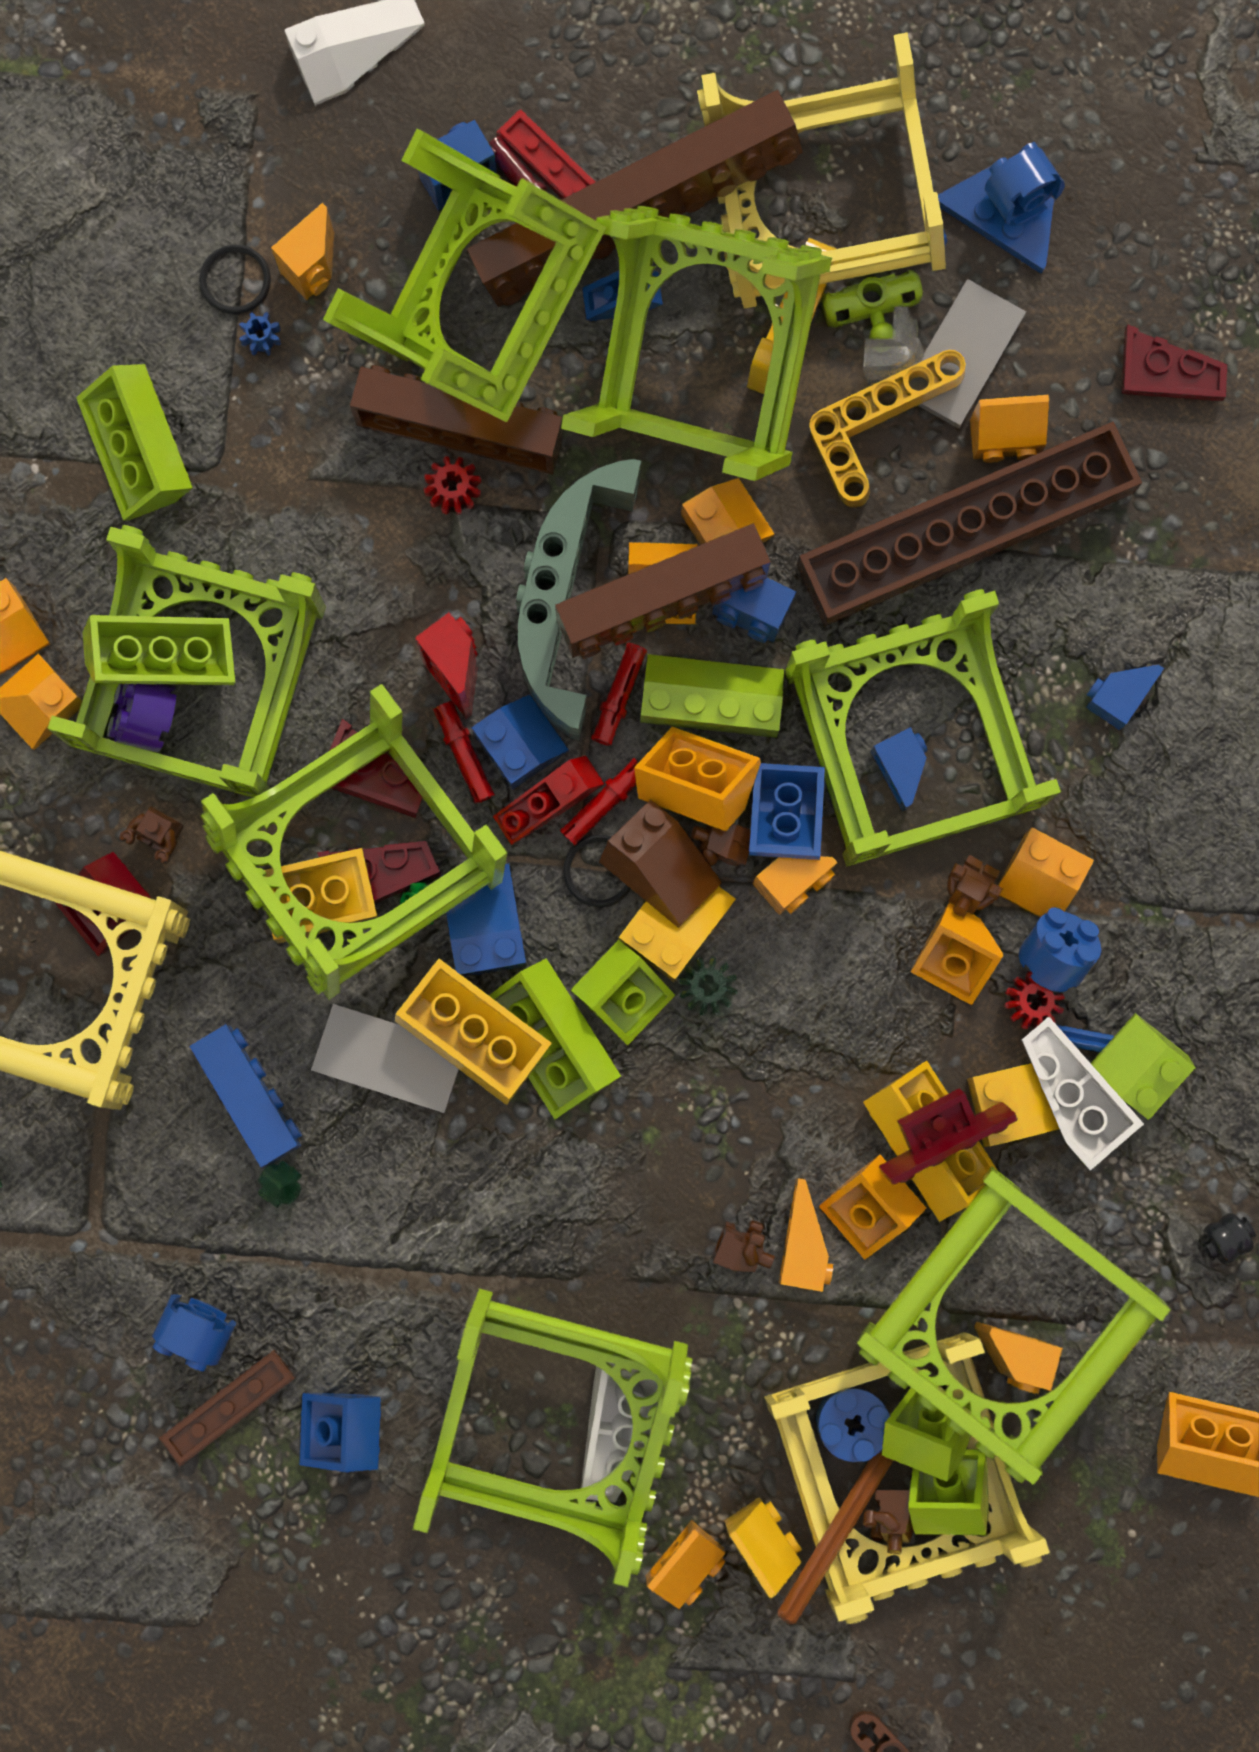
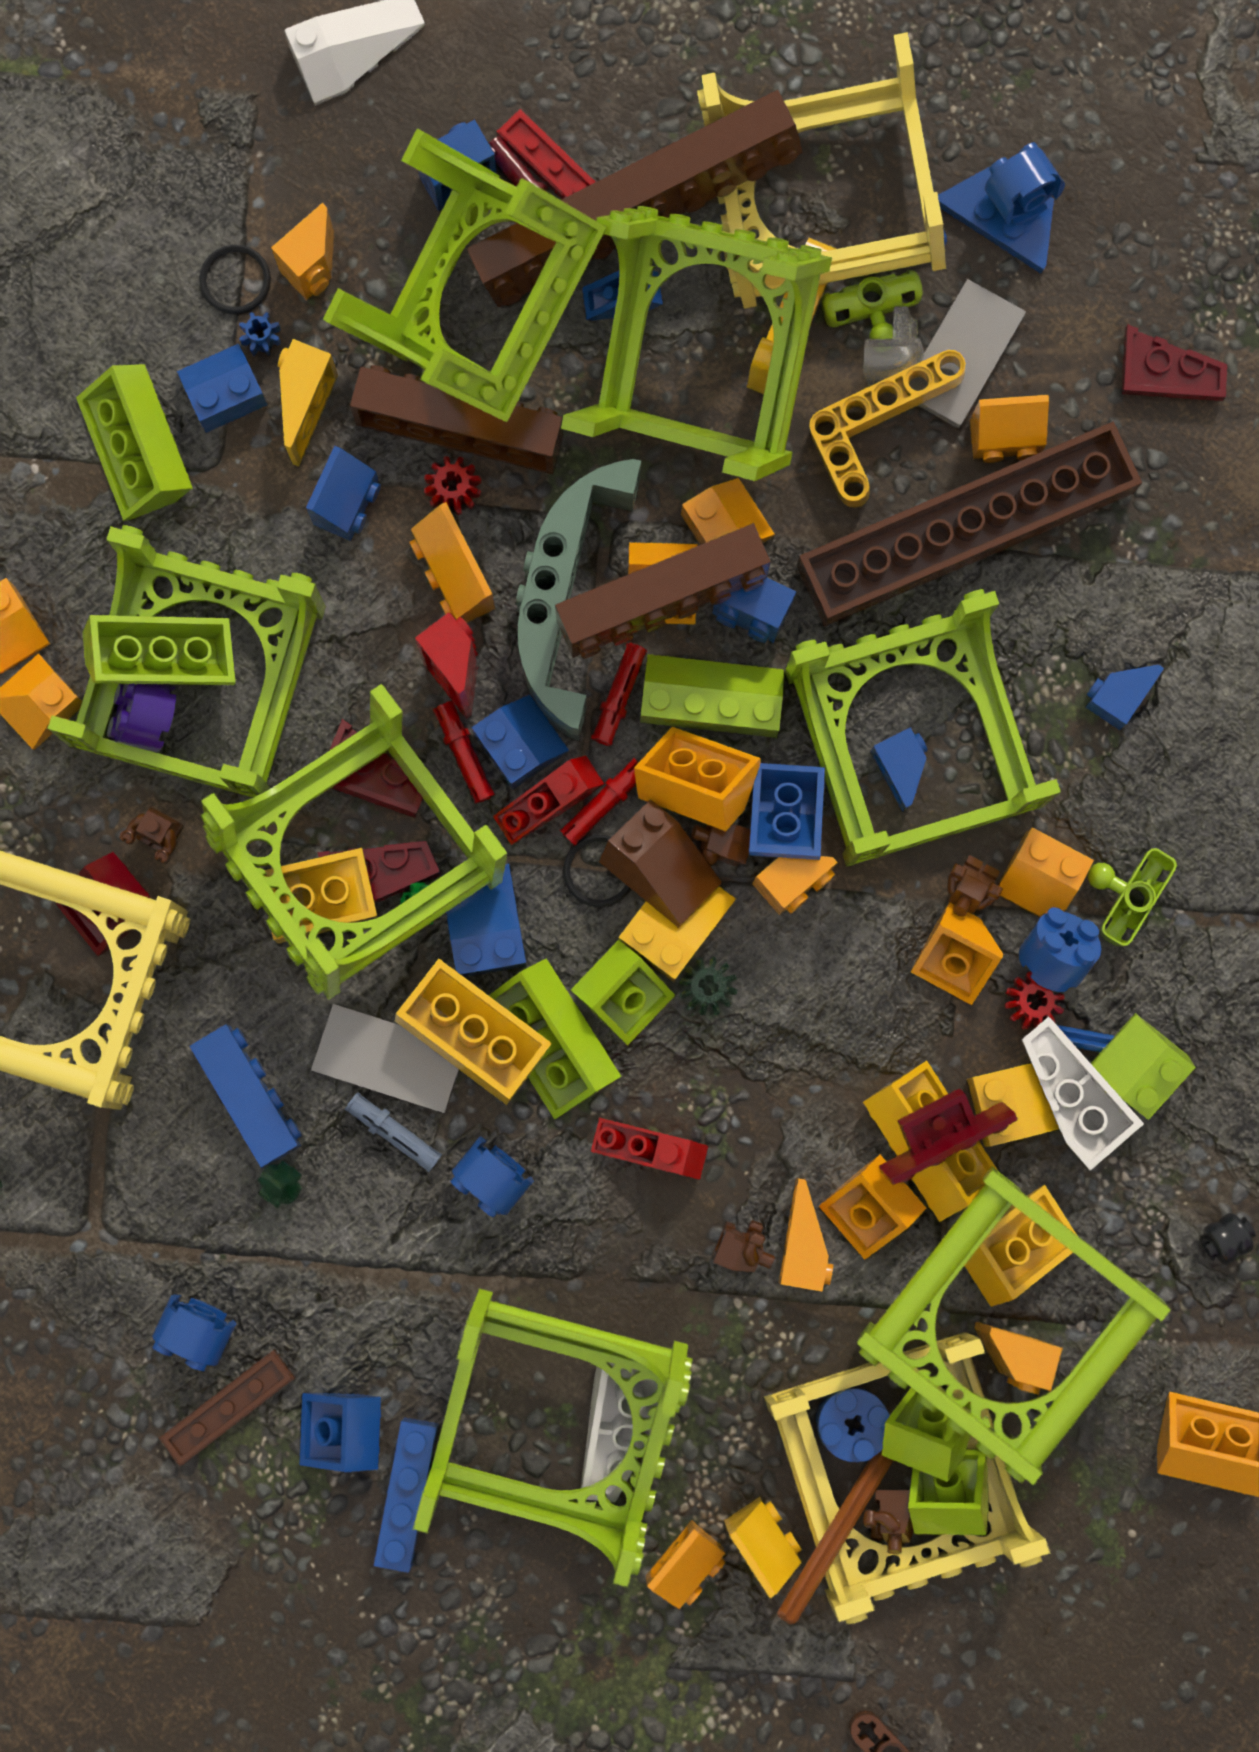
none -> blue slope [177,344,267,433]
none -> yellow slope [278,339,338,467]
none -> blue slope [306,446,381,541]
none -> sand blue pin [344,1092,442,1172]
none -> blue brick [374,1417,439,1573]
none -> light orange slope [409,502,495,623]
none -> blue brick [450,1137,534,1218]
none -> red slope [591,1118,709,1180]
none -> yellow slope [964,1185,1077,1307]
none -> lime piece [1087,848,1177,947]

